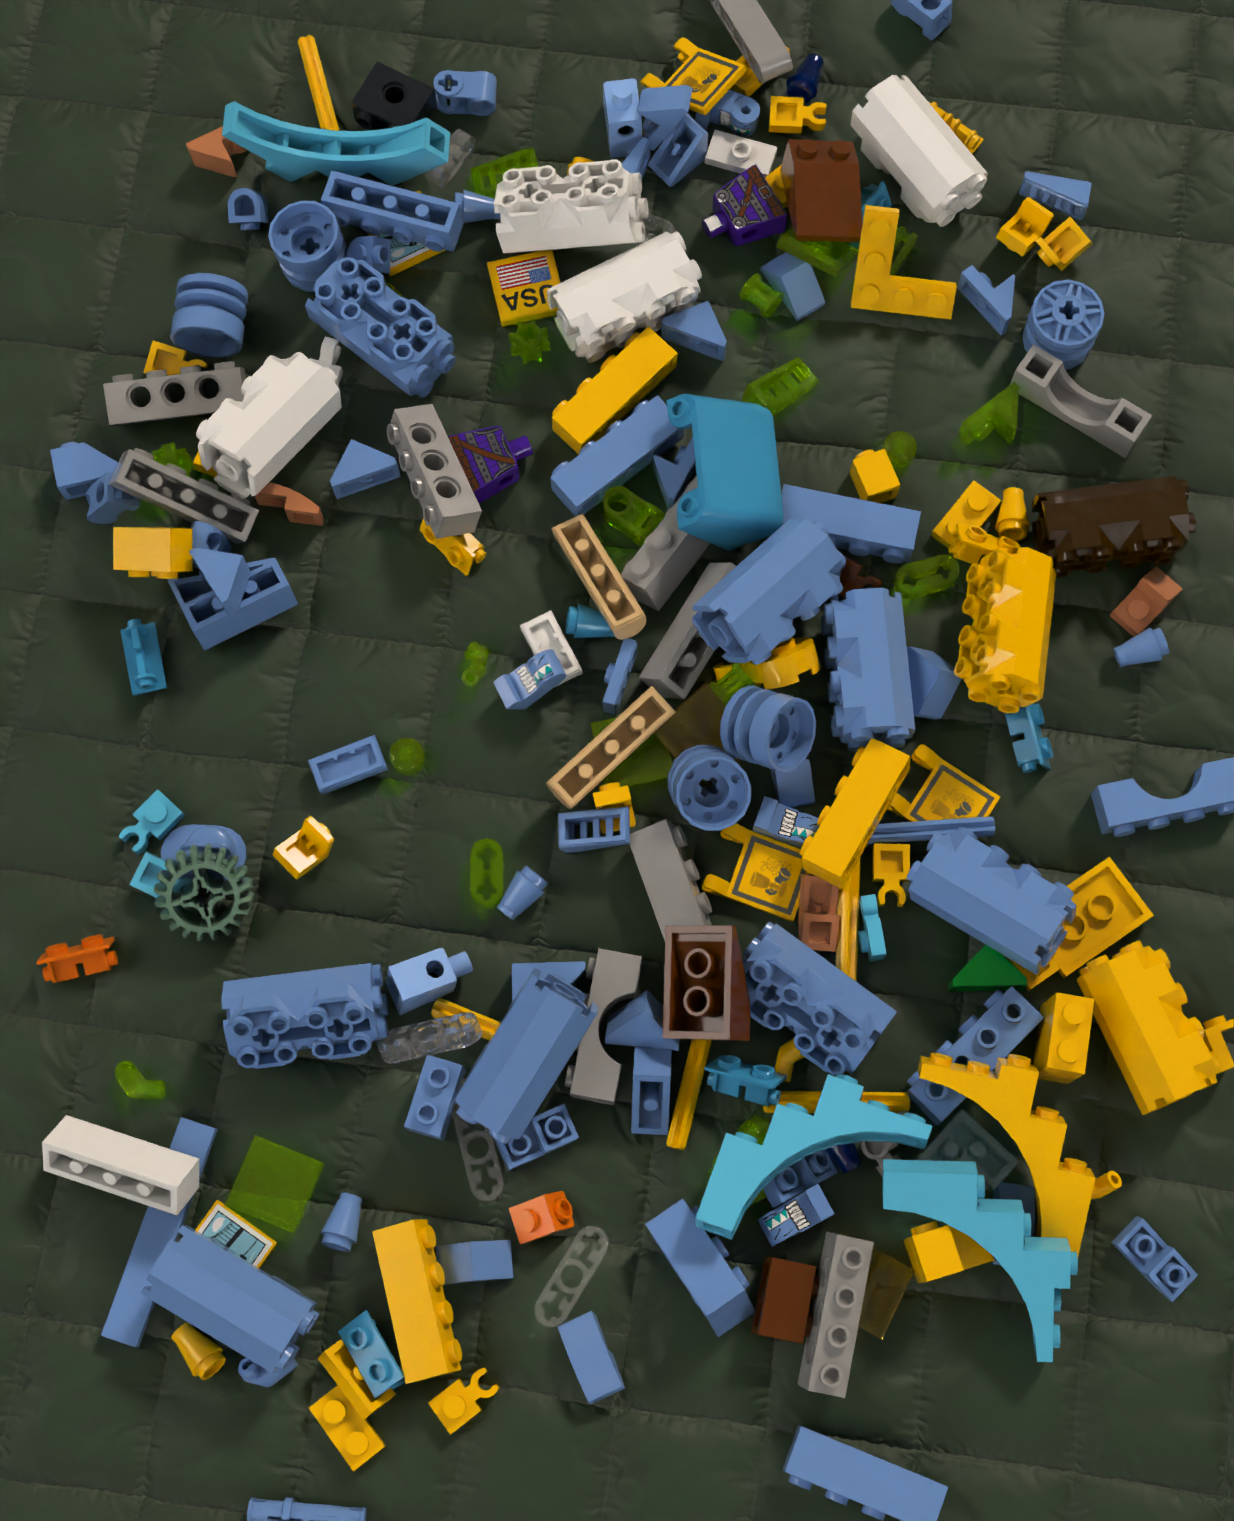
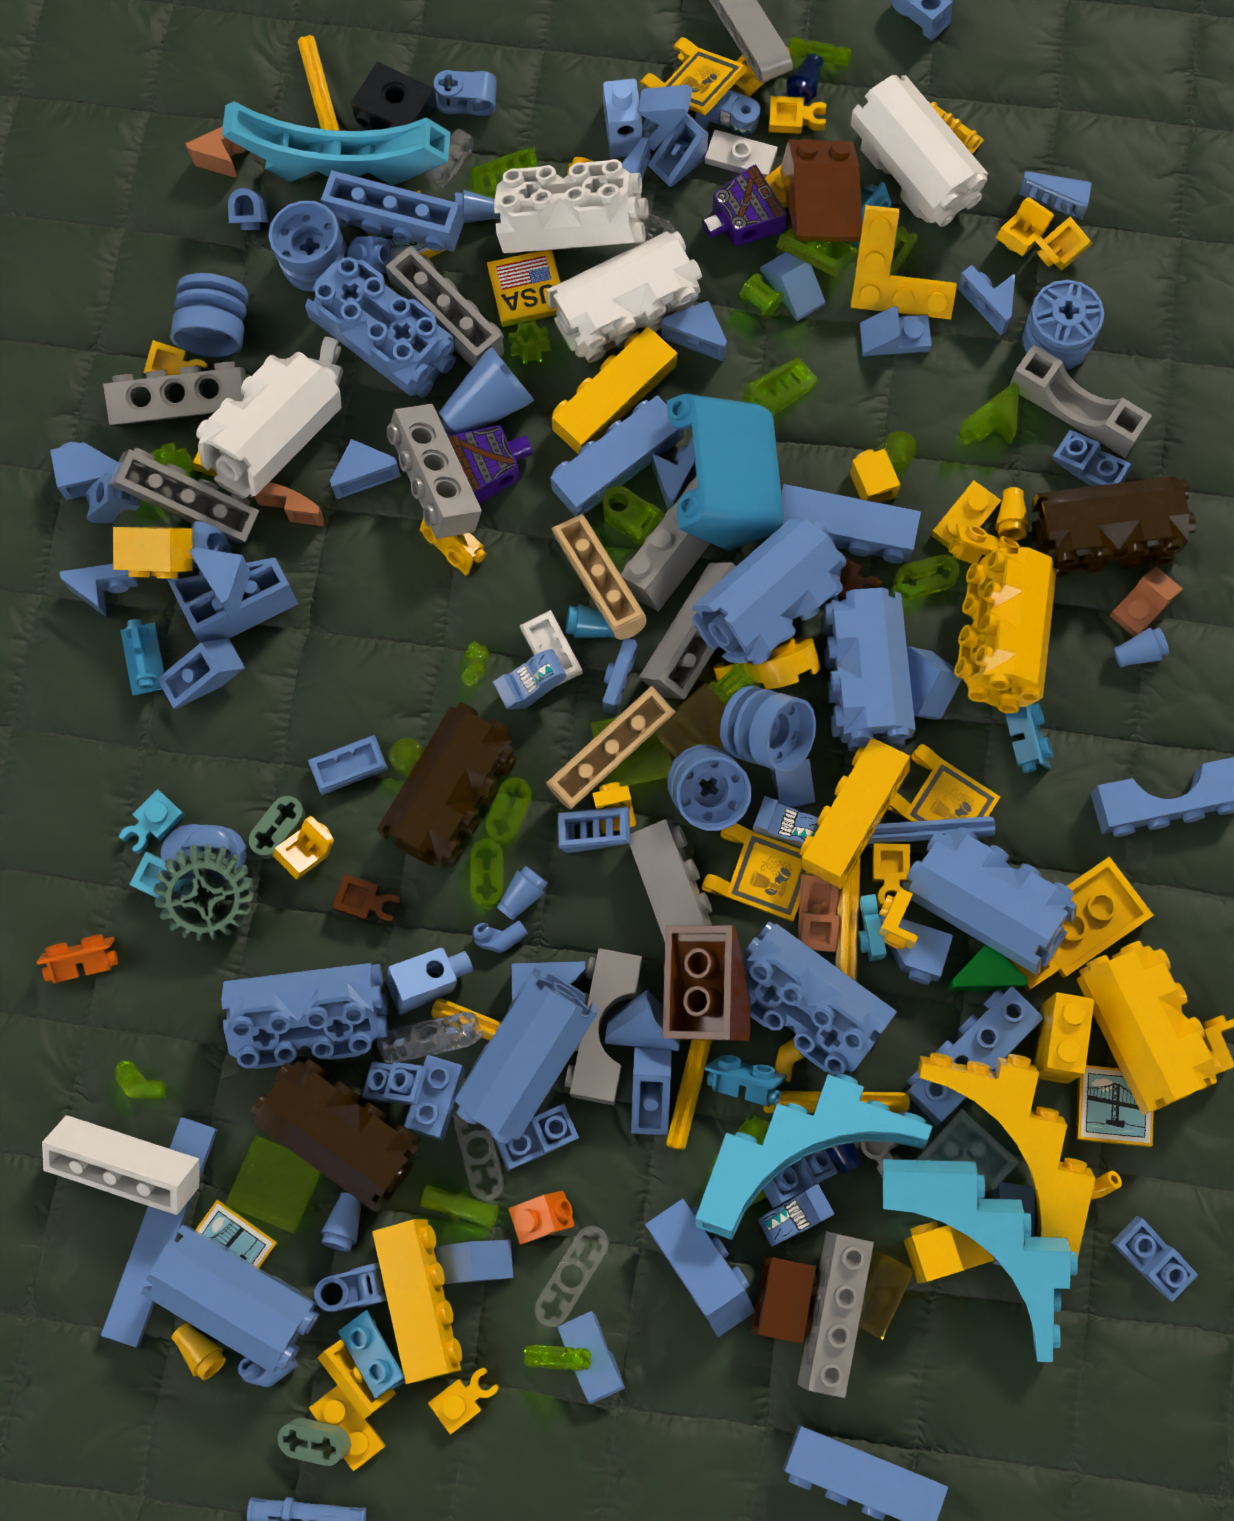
none -> medium blue slope [60,564,138,616]
none -> medium blue slope [157,638,245,709]
none -> sand green beam [249,796,305,859]
none -> dark brown brick [251,1059,422,1212]
none -> sand green beam [277,1418,351,1466]
none -> medium blue piece [314,1263,387,1312]
none -> reddish brown plate [332,874,401,924]
none -> medium blue slope [362,1062,427,1105]
none -> dark brown brick [377,702,517,870]
none -> light grey brick [385,245,504,367]
none -> clear neon green pin [420,1184,499,1229]
none -> medium blue cone [439,347,534,436]
none -> medium blue arm [473,920,529,953]
none -> clear neon green beam [486,777,532,845]
none -> clear neon green axle [524,1345,592,1371]
none -> clear neon green axle [788,36,852,66]
none -> medium blue slope [860,306,932,356]
none -> yellow bracket [878,888,918,950]
none -> medium blue slope [880,916,953,985]
none -> medium blue slope [1053,430,1131,486]
none -> tile [1075,1065,1154,1147]

